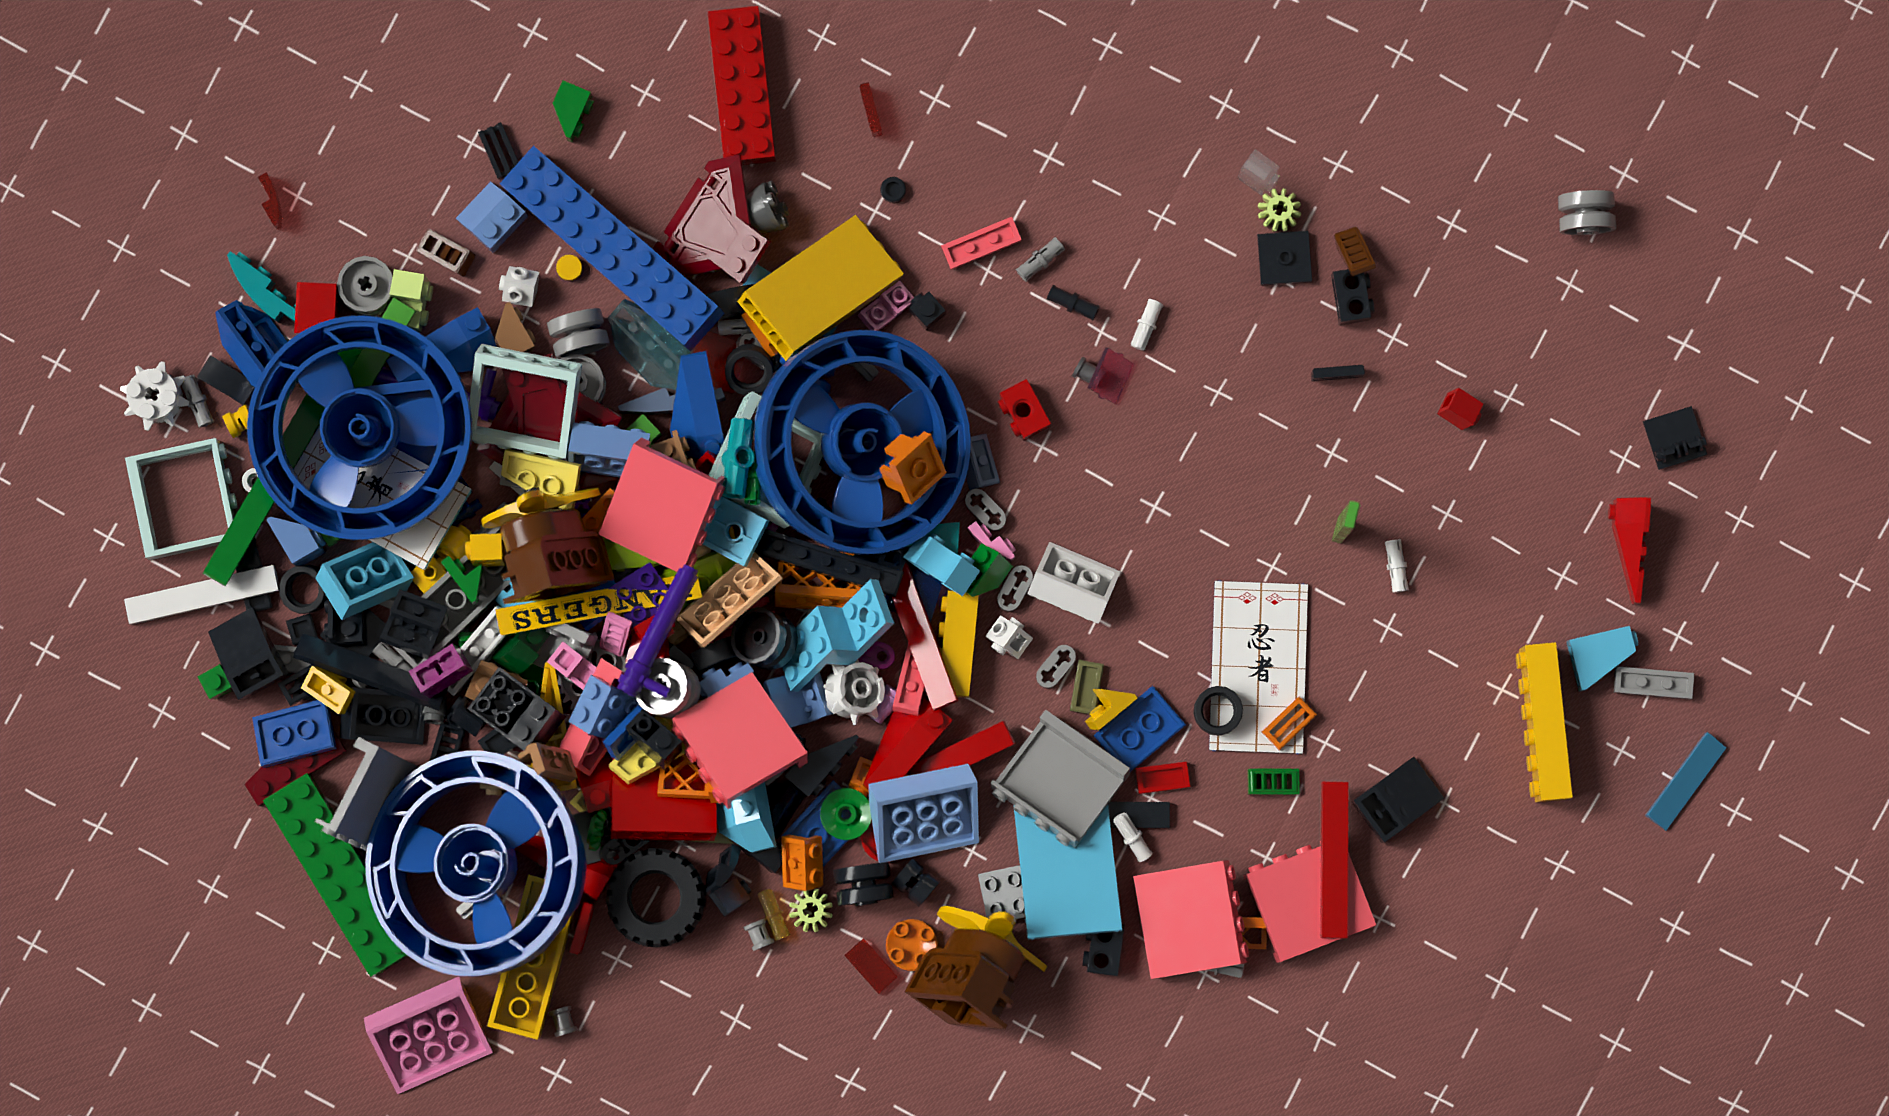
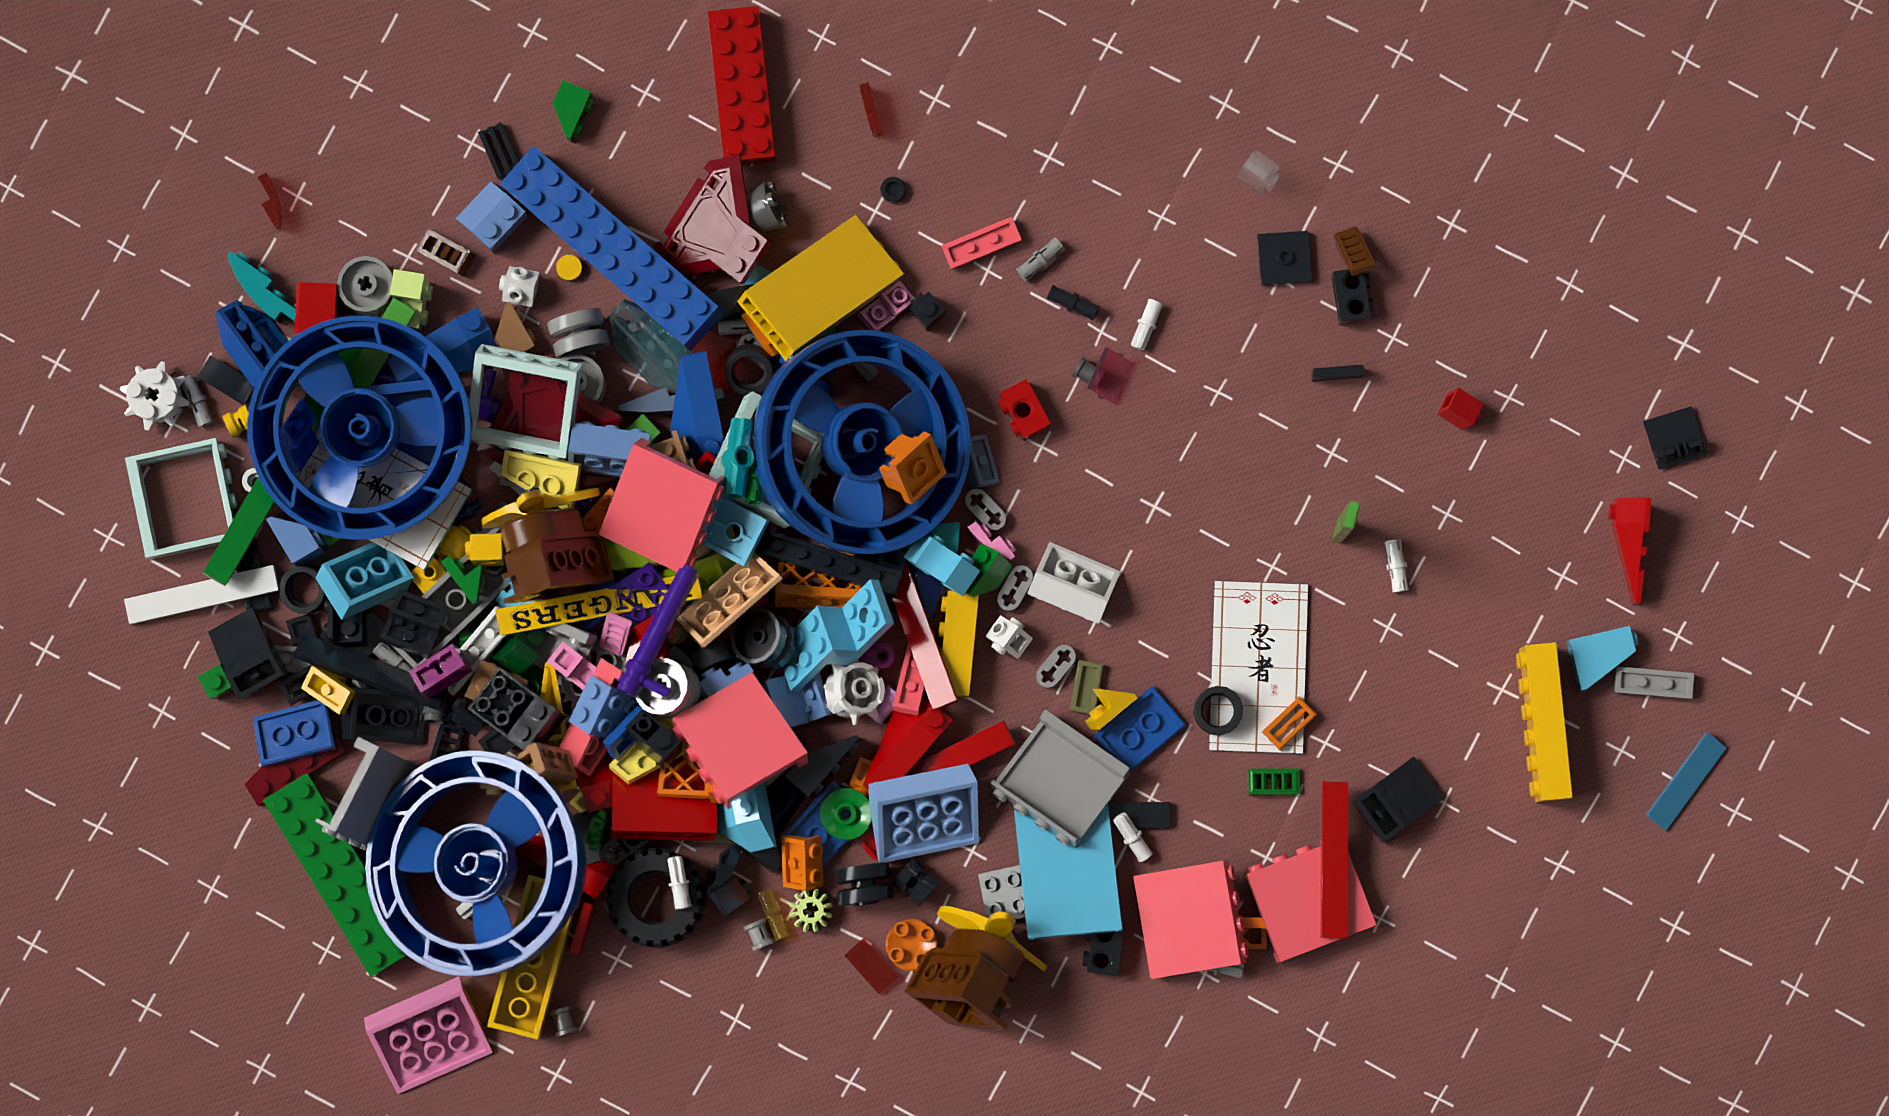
red tile [1135,761,1190,794] -> none
yellowish green gear [1258,188,1301,232] -> none
light grey wheel [1558,190,1616,235] -> none
none -> clear blue slope [280,398,320,474]
none -> white axle [668,856,692,909]

